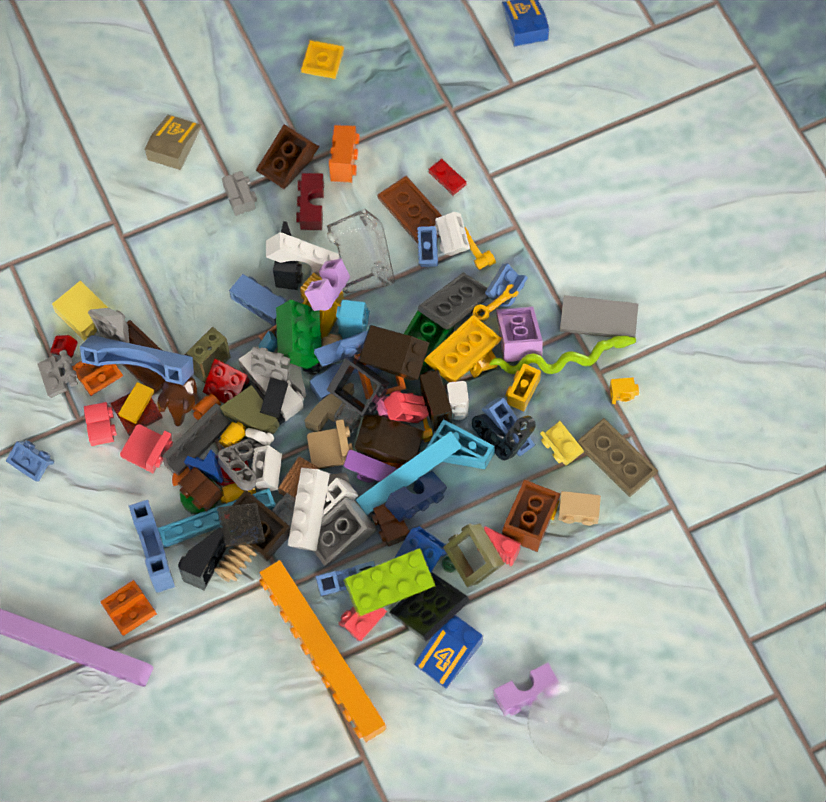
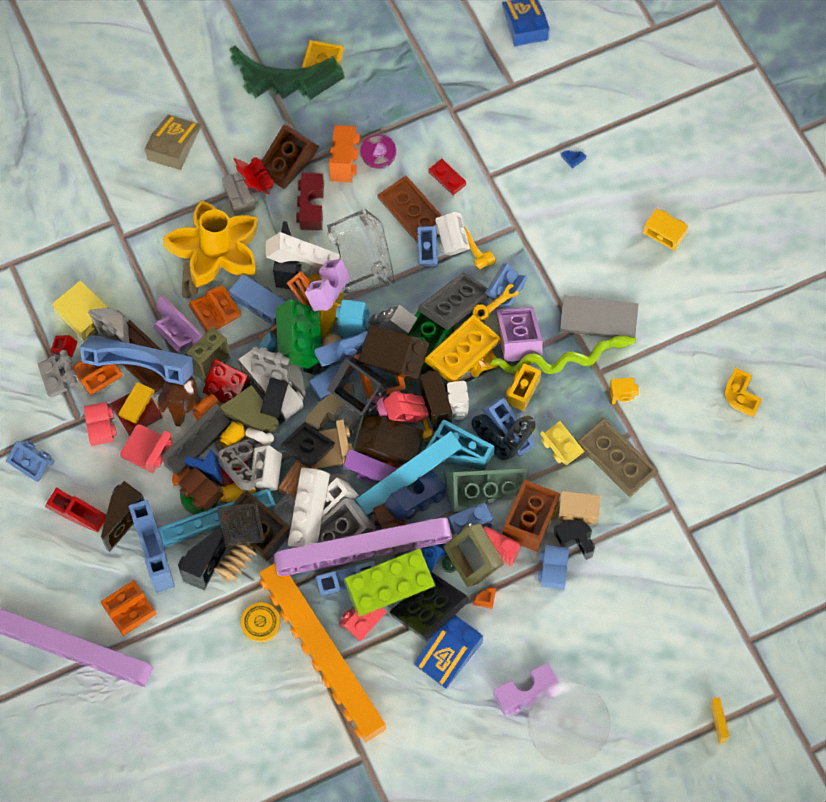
none -> red slope [45,487,106,533]
none -> dark brown slope [101,481,145,552]
none -> lavender bracket [154,295,209,352]
none -> yellow plant [163,200,258,288]
none -> dark tan hinge [182,262,199,298]
none -> orange slope [189,285,241,333]
none -> clear green arch [229,45,345,100]
none -> red hinge [233,157,274,195]
none -> yellow tile [240,602,281,642]
none -> lavender beam [274,518,452,576]
none -> black tile [280,422,335,469]
none -> orange tile [287,271,312,307]
none -> magenta tile [360,134,396,169]
none -> light grey slope [367,305,417,334]
none -> sand green wedge [445,468,527,512]
none -> medium blue brick [448,502,493,535]
none -> orange tile [473,588,496,609]
none -> medium blue brick [537,545,569,590]
none -> black brick [554,520,595,560]
none -> blue tile [561,150,586,169]
none -> yellow brick [643,208,688,251]
none -> yellow tile [710,697,729,743]
none -> yellow plate [725,367,762,418]

